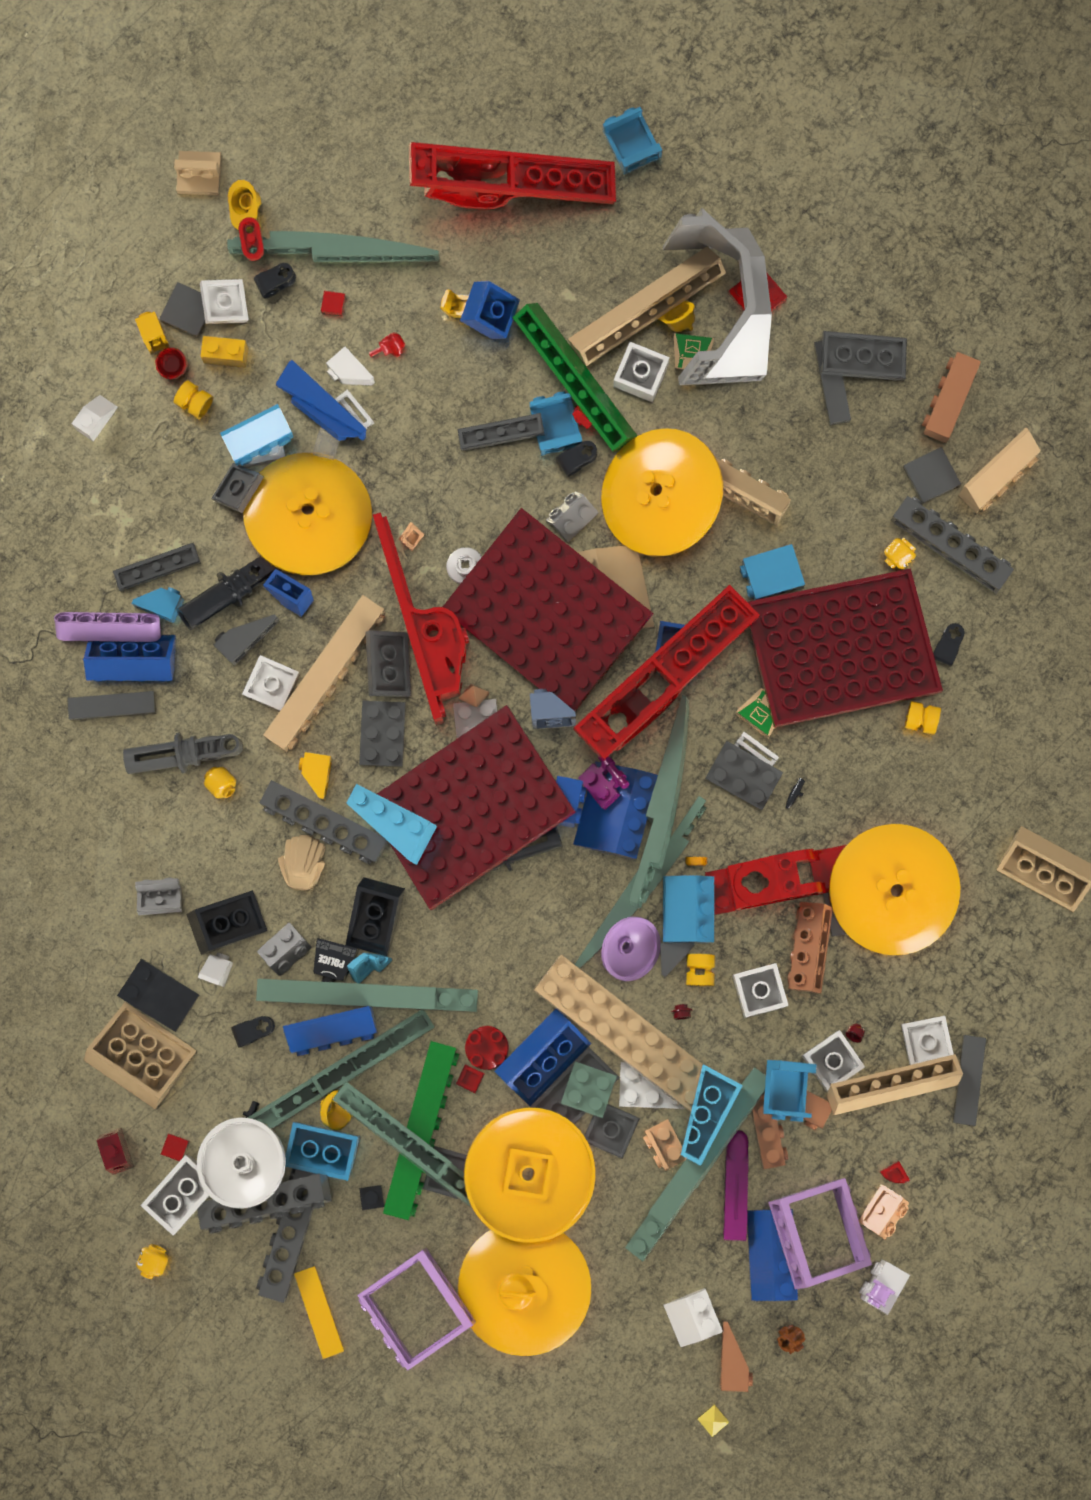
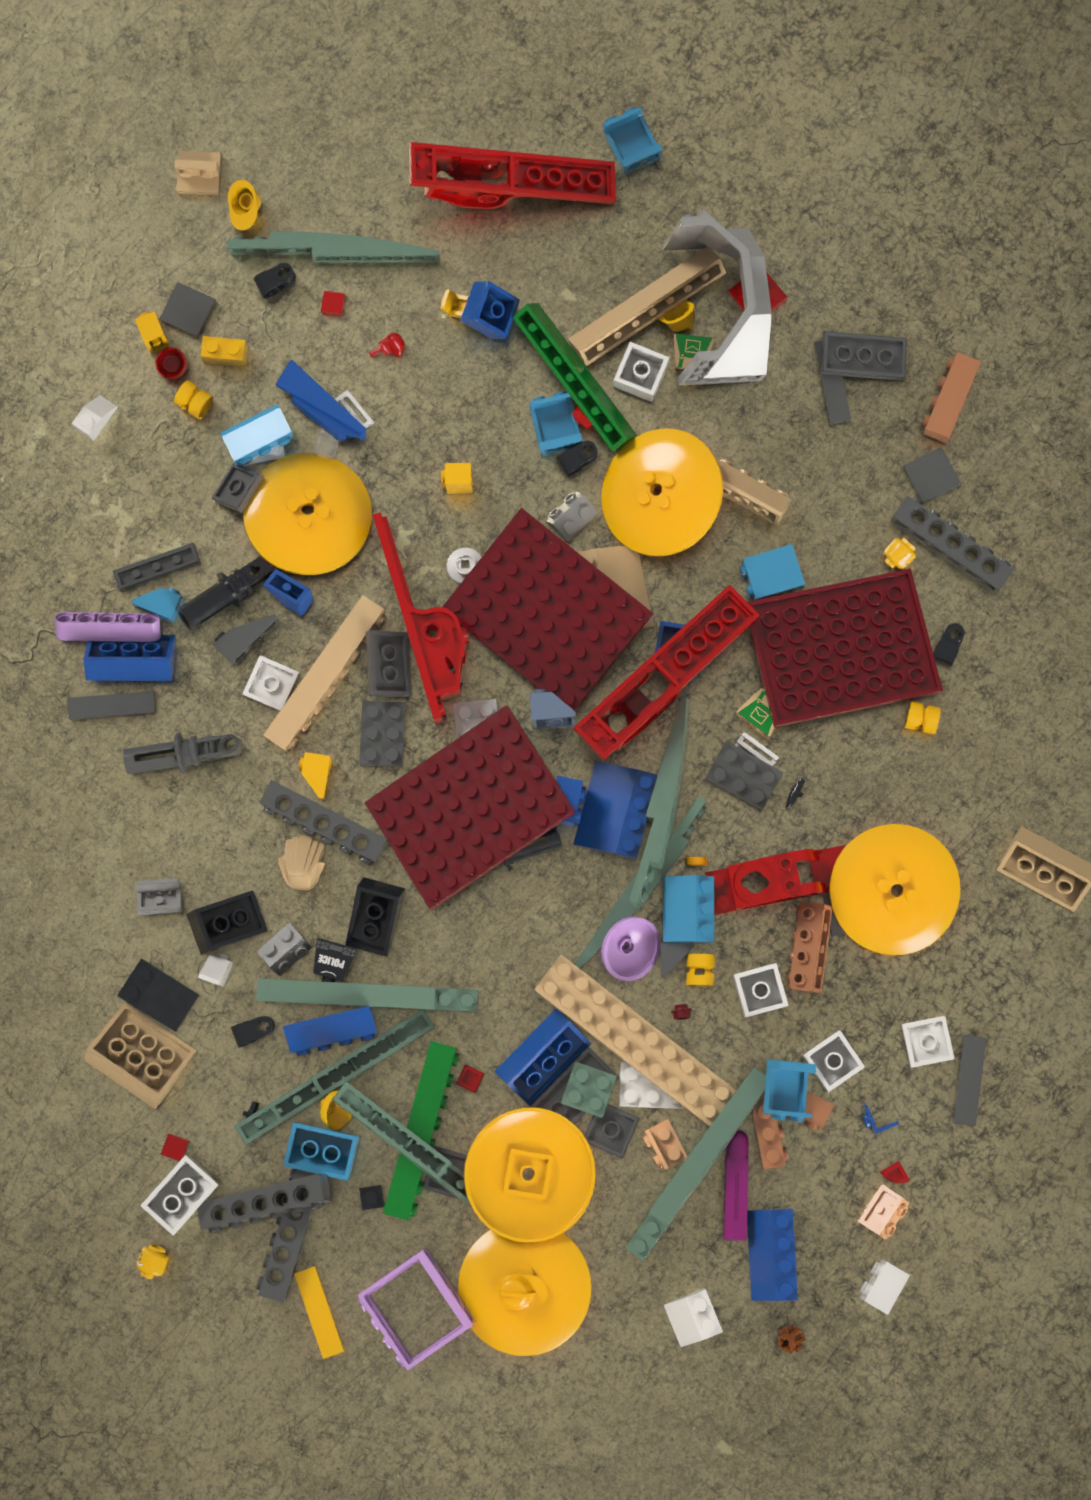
dark red torso [97,1128,134,1175] -> none
white dish [197,1118,286,1209] -> none
white plate [200,279,249,324] -> none
yellow head [204,766,236,799] -> none
red plate [238,217,264,261] -> none
white slope [326,347,375,385] -> none
medium azure wedge [346,784,437,865] -> none
medium azure slope [347,953,392,984] -> none
light nougat slope [398,522,424,551] -> none
dark grey tile [457,413,545,451] -> none
light nougat slope [459,683,489,708] -> none
red dish [465,1026,509,1070] -> none
magenta plate [578,756,629,810] -> none
medium azure wedge [681,1064,743,1166] -> none
light yellow slope [698,1404,729,1437] -> none
nougat slope [720,1320,753,1392] -> none
lavender window [769,1178,872,1289] -> none
tan brick [827,1054,963,1115] -> none
dark red hinge [846,1023,865,1043] -> none
lavender brick [866,1279,895,1309] -> none
tan slope [958,428,1040,514] -> none
none -> yellow brick [441,463,473,494]
none -> blue bracket [862,1105,899,1134]

